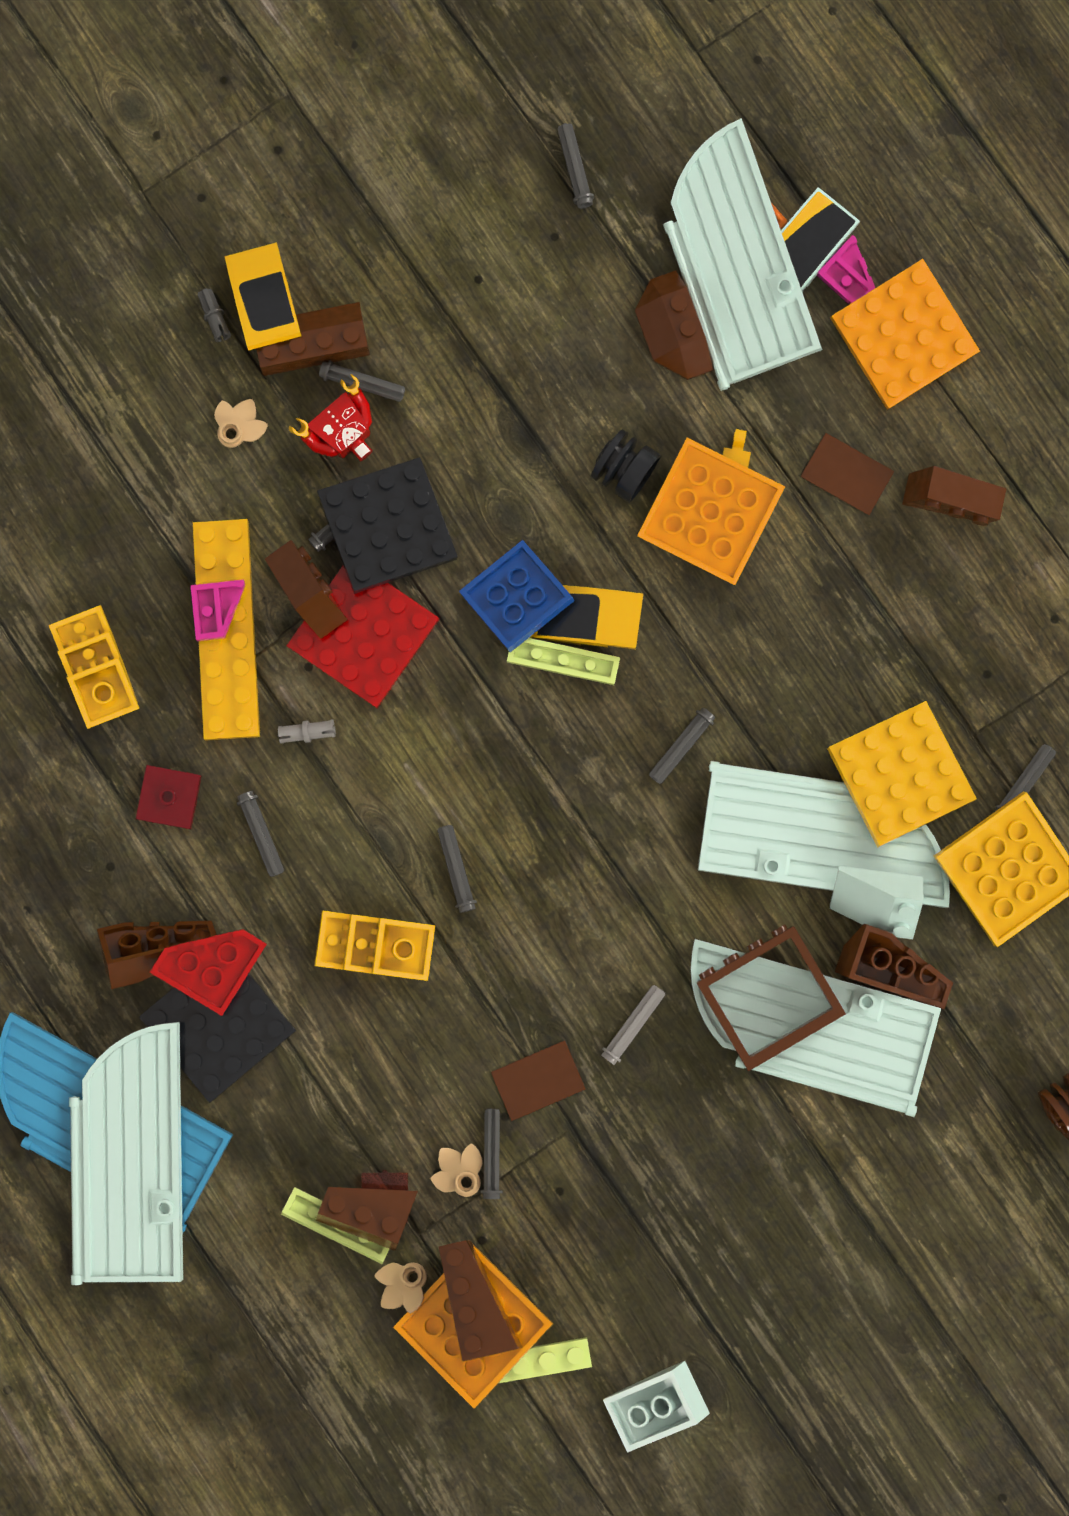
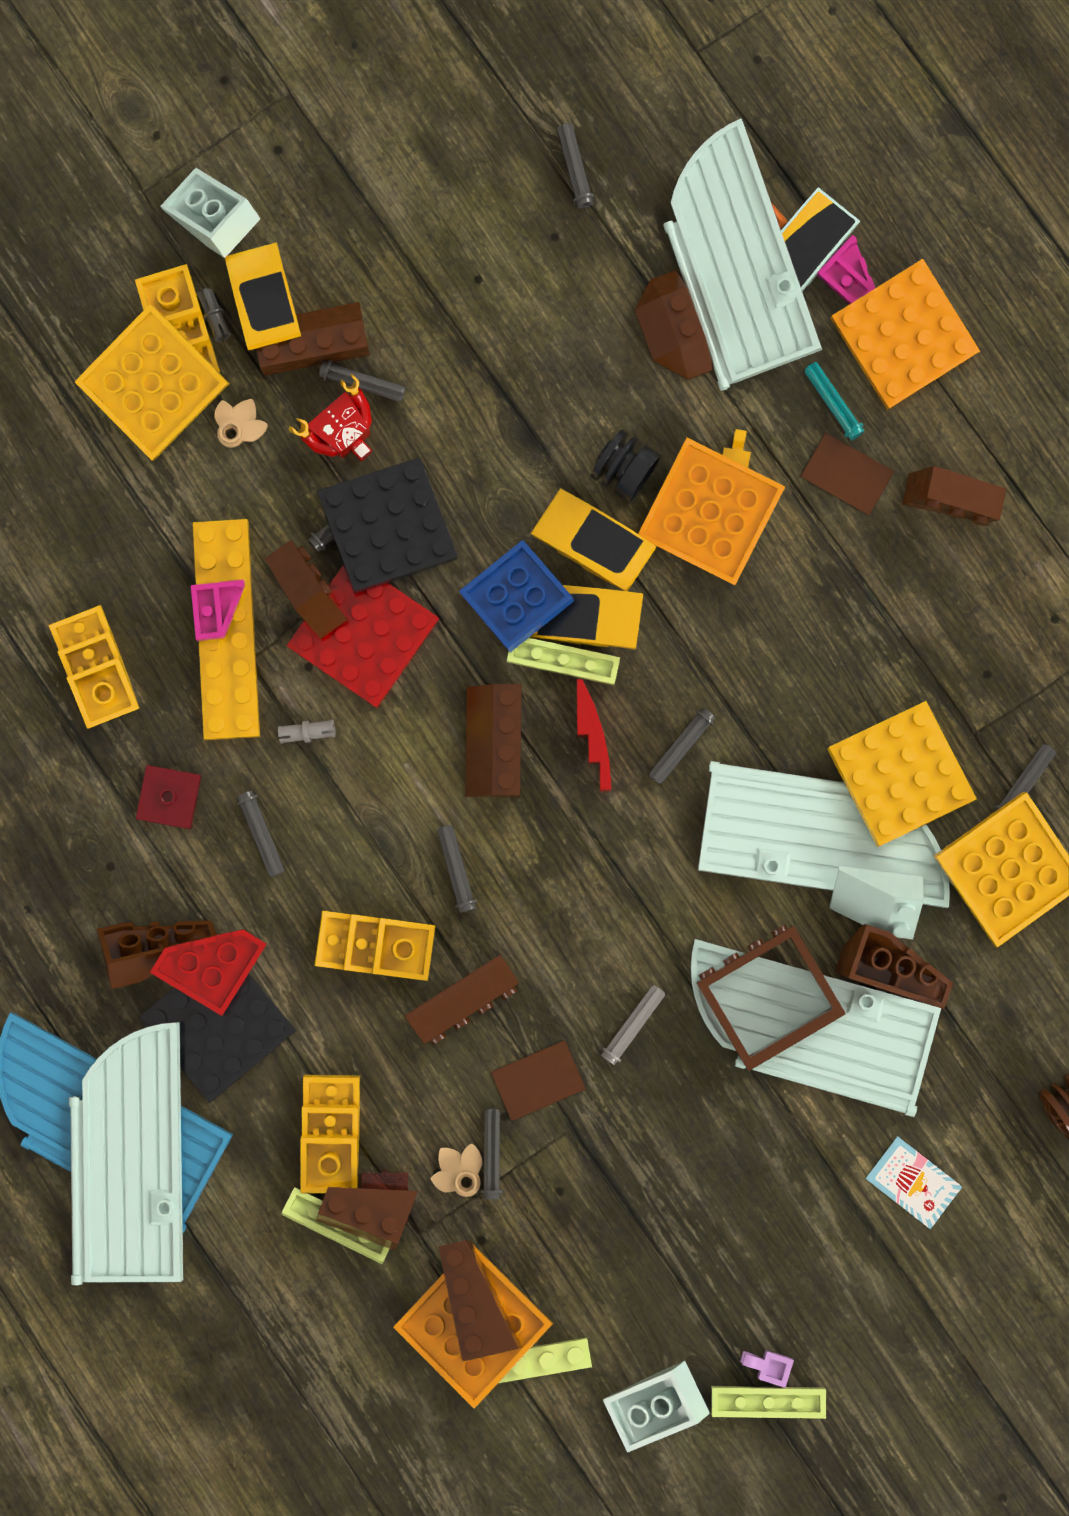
tan plate [375,1262,427,1314] -> none
none -> yellow plate [75,304,230,461]
none -> yellow slope [135,264,220,372]
none -> light aqua slope [160,168,260,258]
none -> yellow slope [301,1075,360,1193]
none -> reddish brown slope [405,954,519,1045]
none -> reddish brown slope [465,684,522,798]
none -> slope [531,488,656,592]
none -> red slope [577,679,611,792]
none -> yellowish green plate [711,1386,826,1419]
none -> lavender plate [740,1350,794,1388]
none -> teal axle [805,362,864,441]
none -> sticker [866,1136,962,1229]

